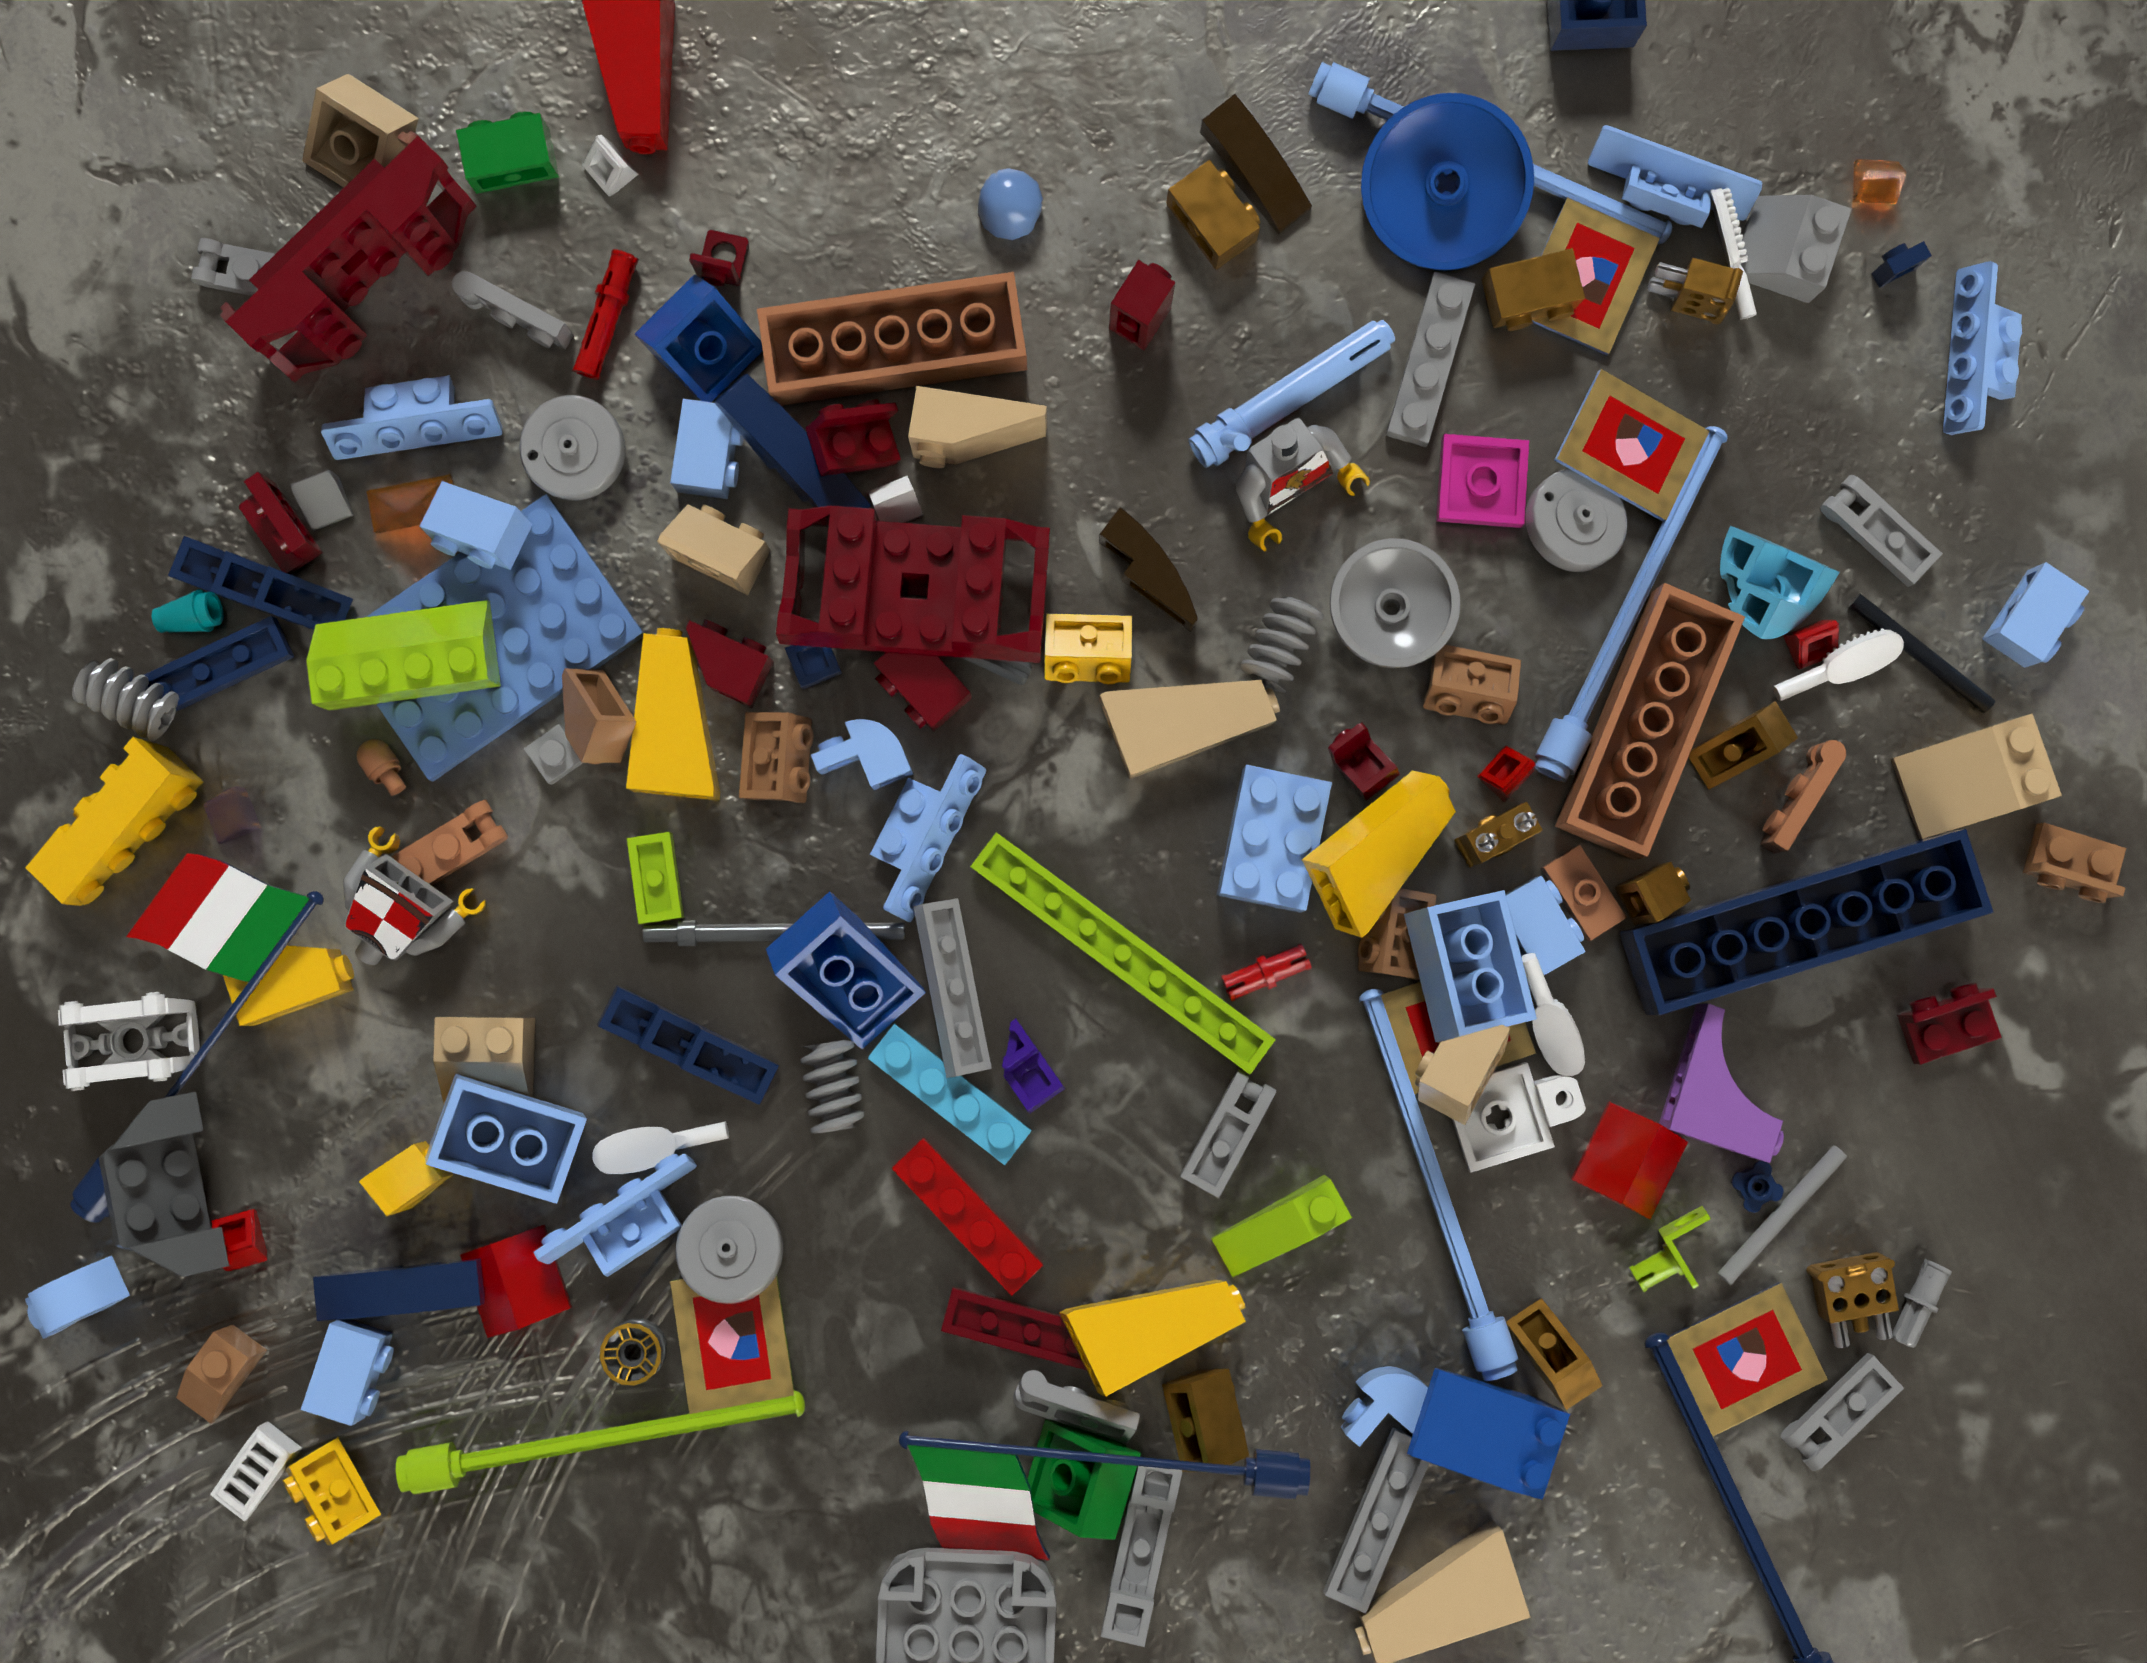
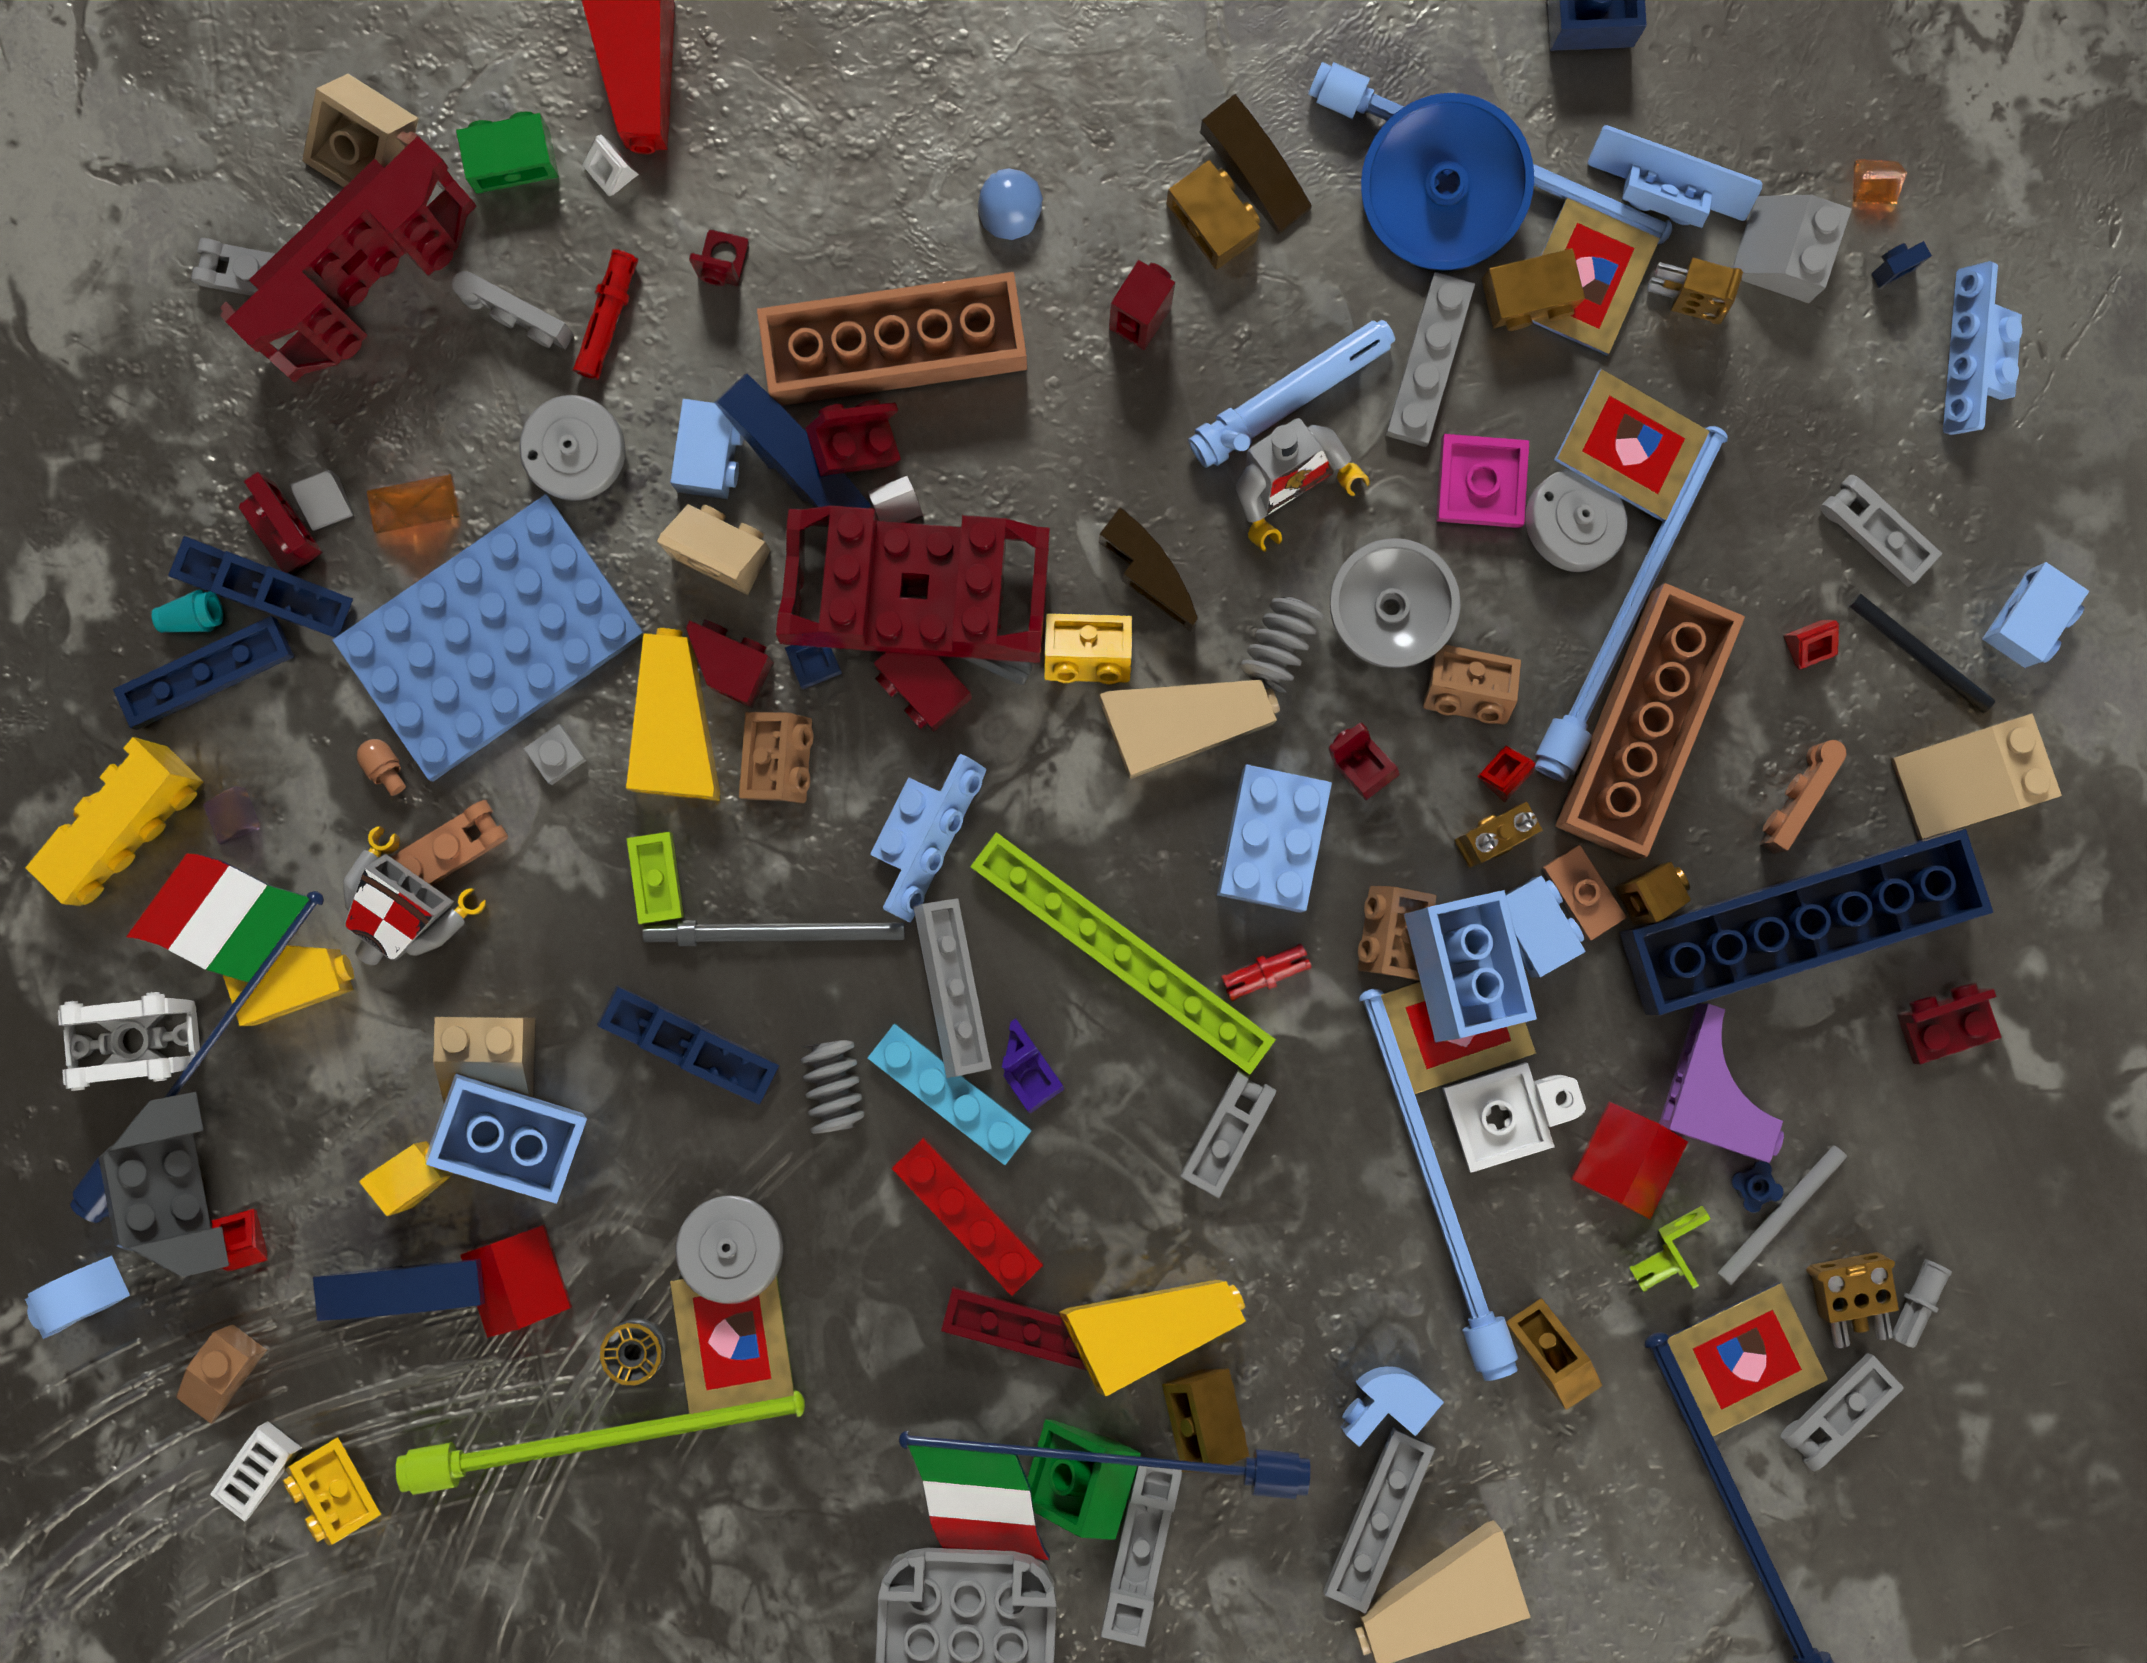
light grey piece [72,658,179,742] -> none
light blue brick [301,1319,394,1426] -> none
lime slope [306,600,501,711] -> none
light blue bracket [321,375,502,460] -> none
light blue brick [419,481,532,570] -> none
light blue bracket [533,1154,697,1277] -> none
medium nougat slope [562,668,636,764] -> none
white piece [592,1121,729,1174] -> none
blue slope [635,274,763,402] -> none
blue slope [766,891,926,1049] -> none
light blue brick [811,719,914,790] -> none
tan slope [908,386,1047,468] -> none
light grey plate [1013,1370,1140,1444] -> none
lime slope [1211,1175,1352,1277] -> none
yellow slope [1302,770,1456,938] -> none
blue slope [1407,1368,1570,1500] -> none
tan slope [1415,1025,1510,1125] -> none
white piece [1522,953,1585,1076] -> none
pearl gold slope [1689,701,1798,790] -> none
white piece [1710,188,1757,320] -> none
medium azure brick [1720,526,1839,639] -> none
white piece [1773,628,1904,701] -> none
medium nougat bracket [2023,823,2127,903] -> none

